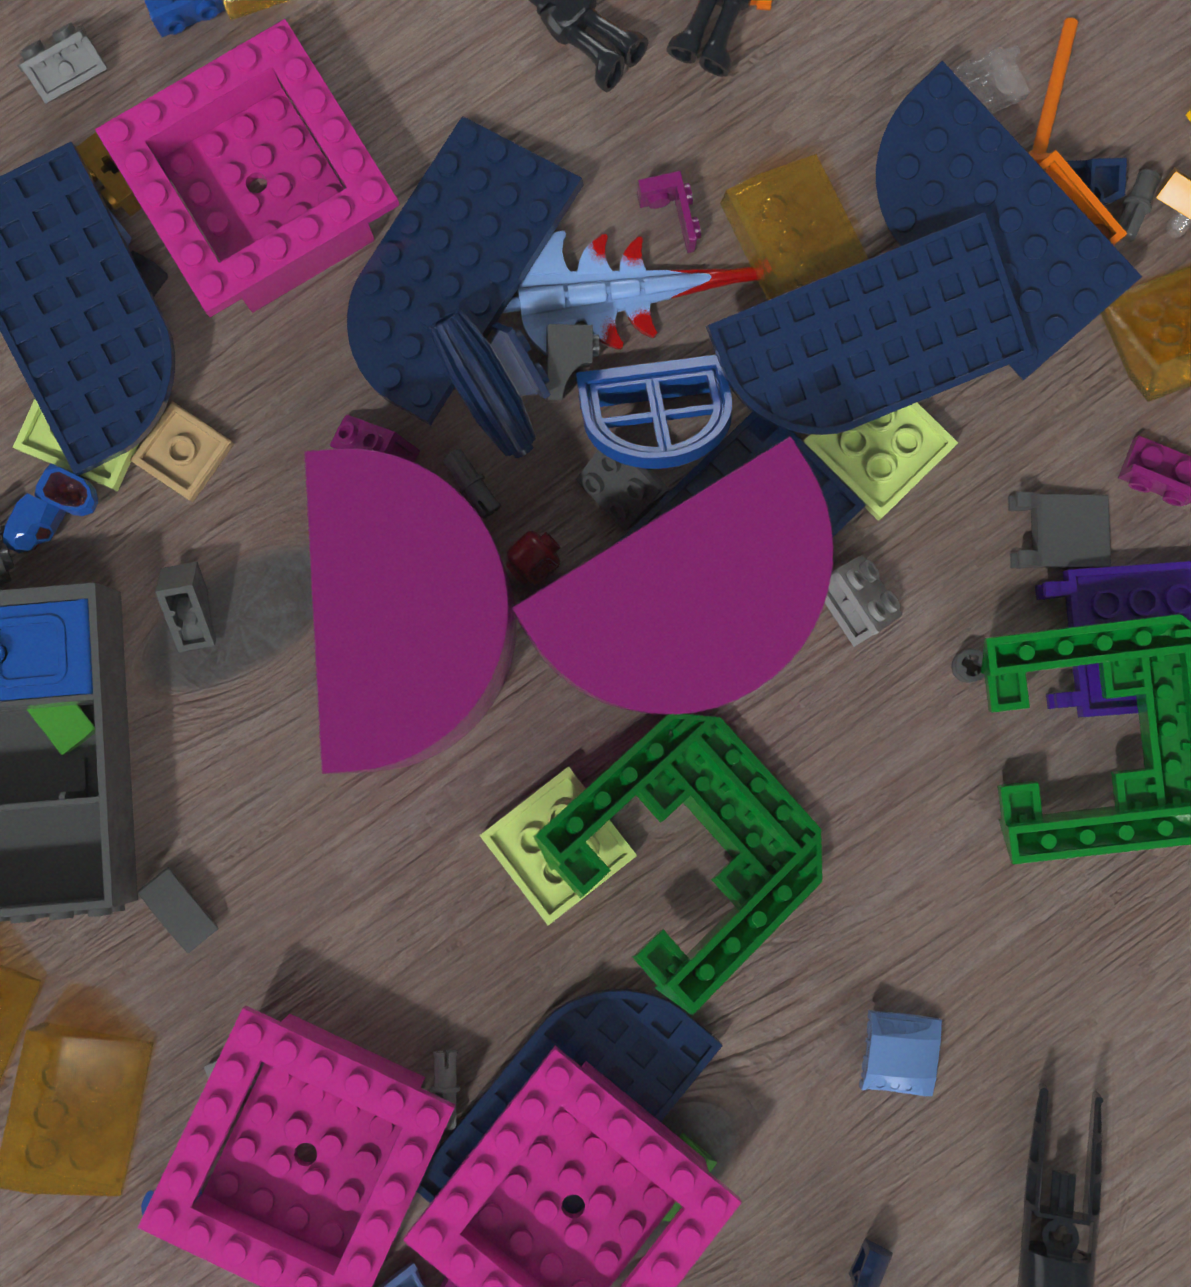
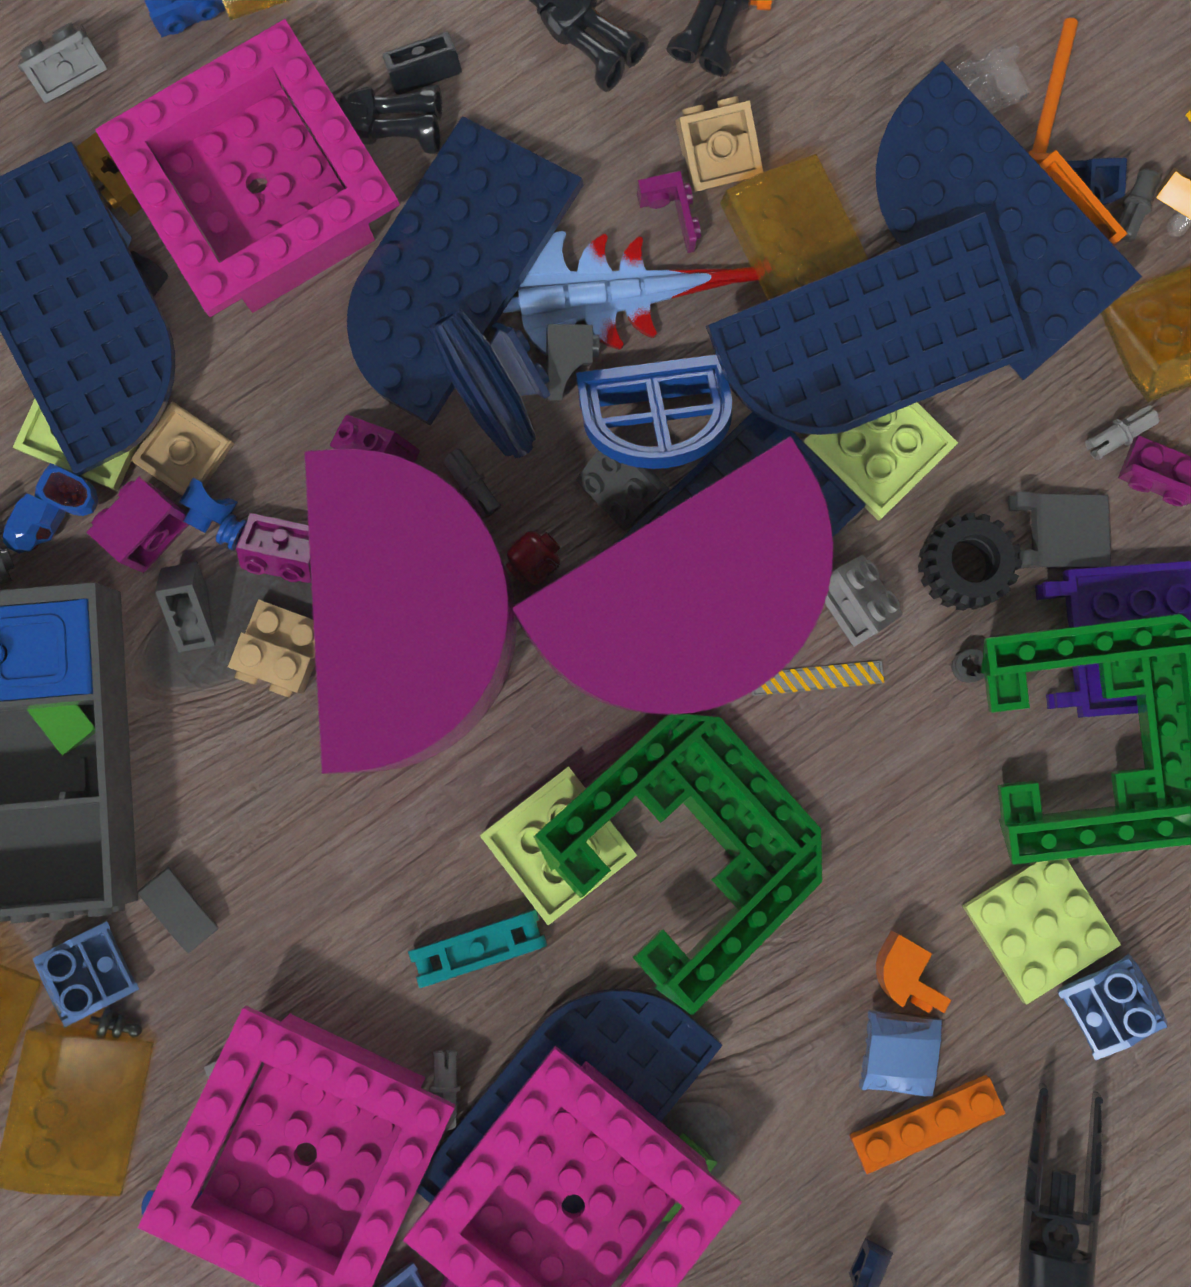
none -> medium blue slope [32,921,139,1028]
none -> magenta brick [86,477,189,573]
none -> pearl dark grey hair [89,1007,142,1039]
none -> blue piece [179,478,238,533]
none -> blue bush [216,513,247,551]
none -> tan plate [228,599,316,698]
none -> magenta bracket [236,513,311,583]
none -> black piece [335,85,442,154]
none -> black slope [382,32,462,94]
none -> teal plate [408,909,548,988]
none -> tan plate [675,96,764,192]
none -> sticker [752,661,884,696]
none -> orange plate [849,1075,1006,1174]
none -> orange brick [876,930,951,1013]
none -> black tyre [918,513,1022,611]
none -> yellowish green plate [962,859,1121,1005]
none -> medium blue slope [1058,954,1168,1060]
none -> light grey axle [1085,405,1160,460]

